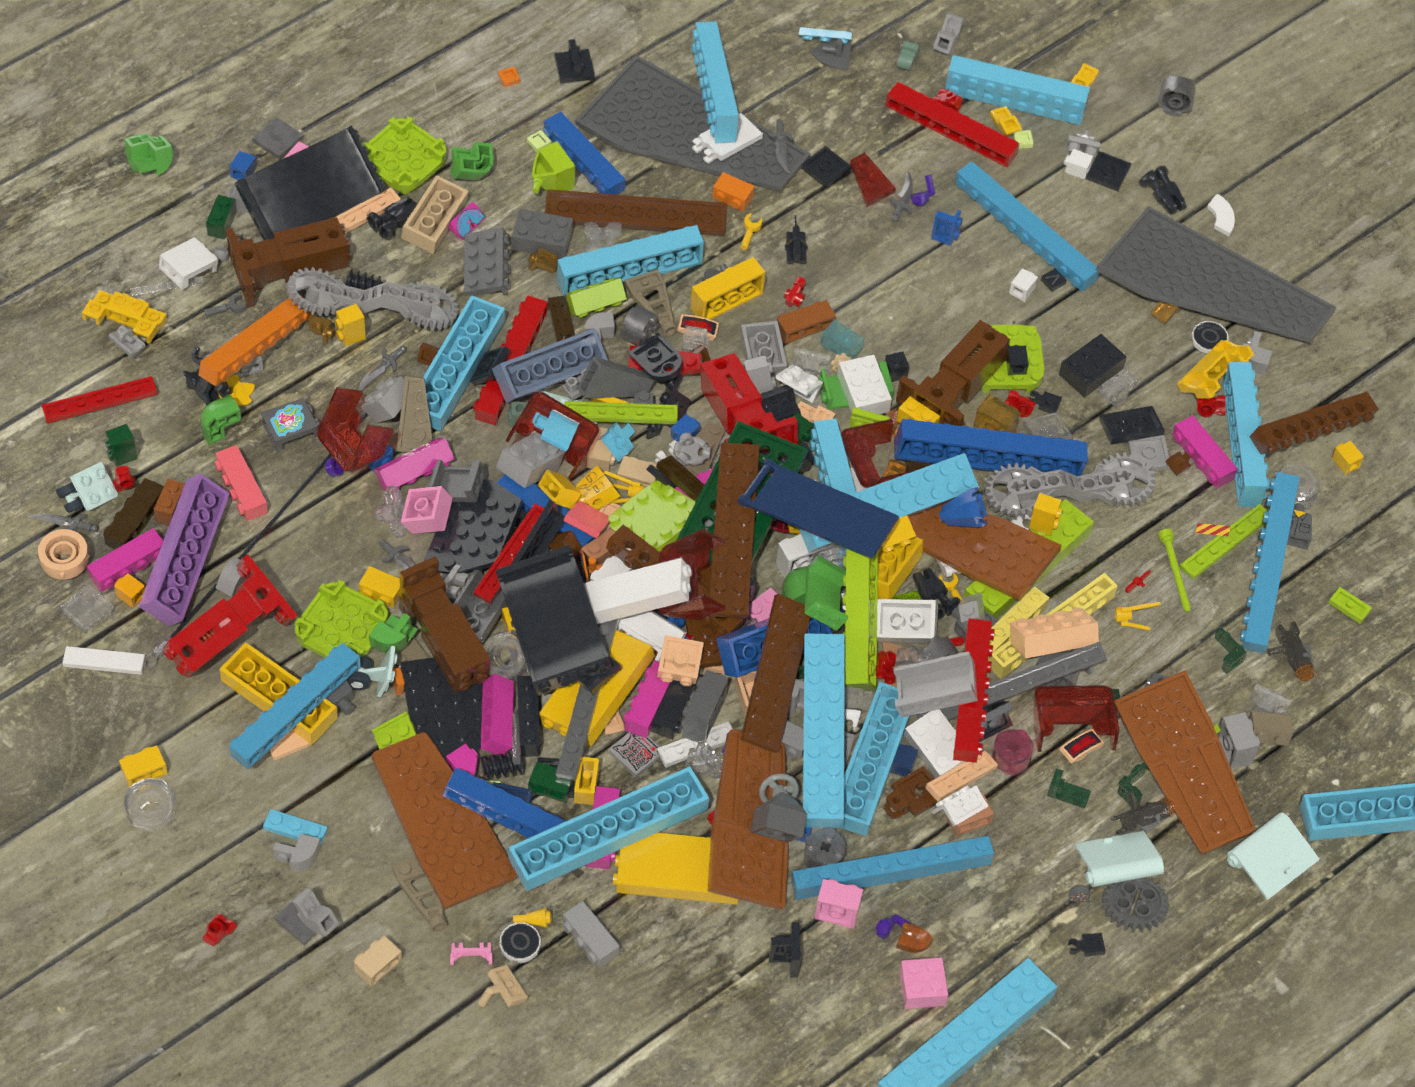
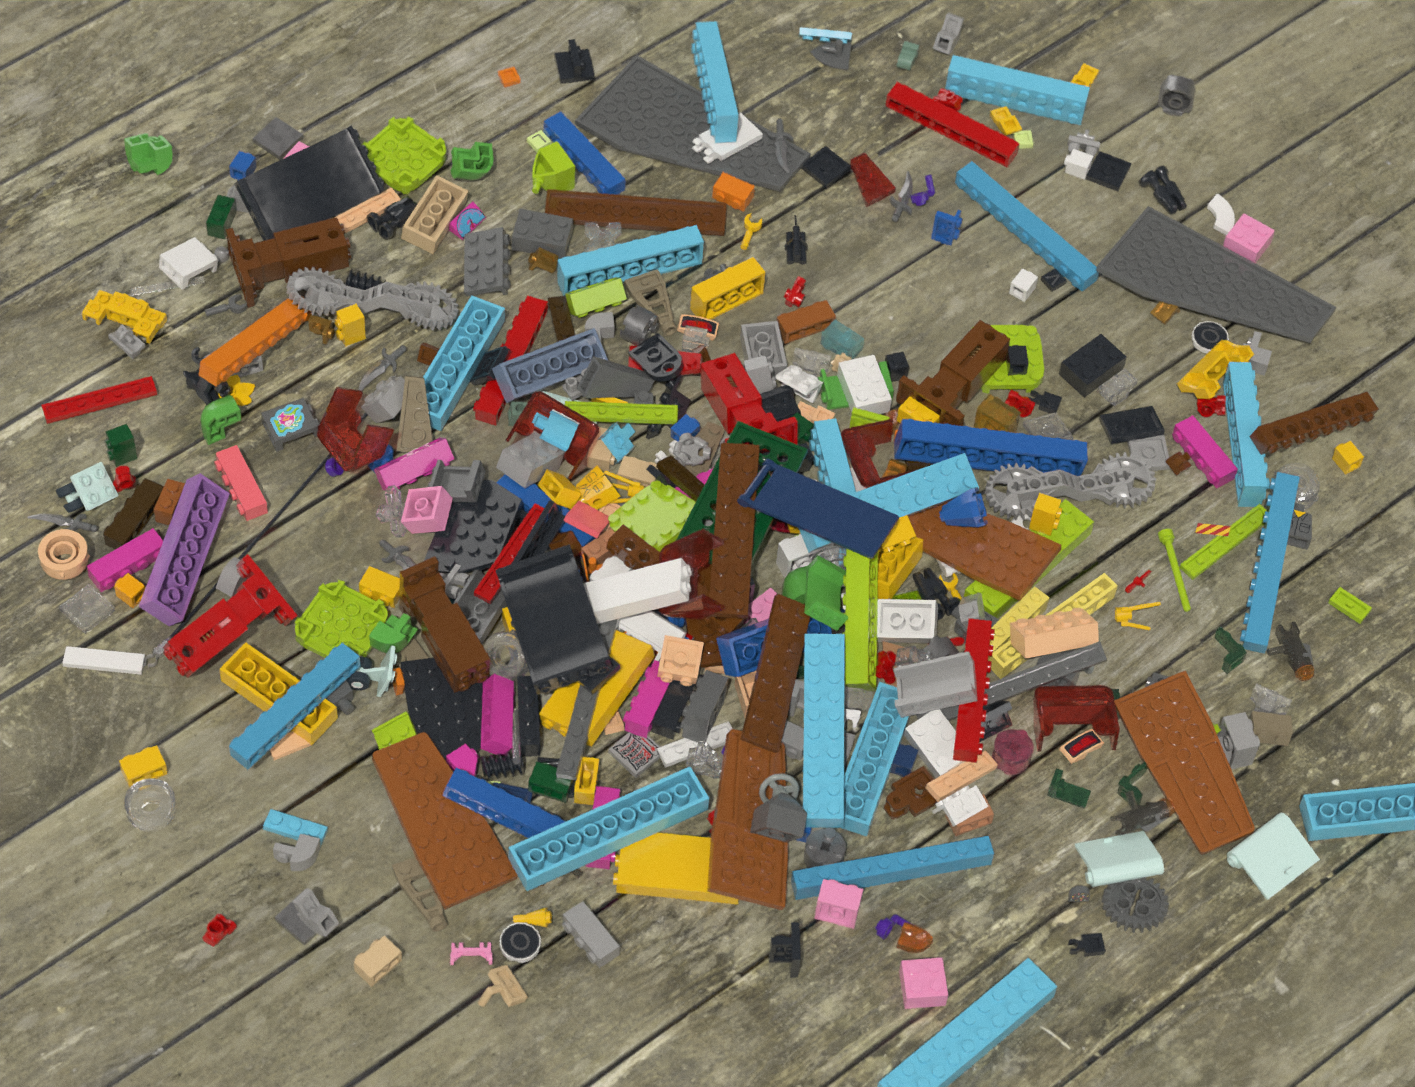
none -> bright pink brick [1223,214,1275,263]

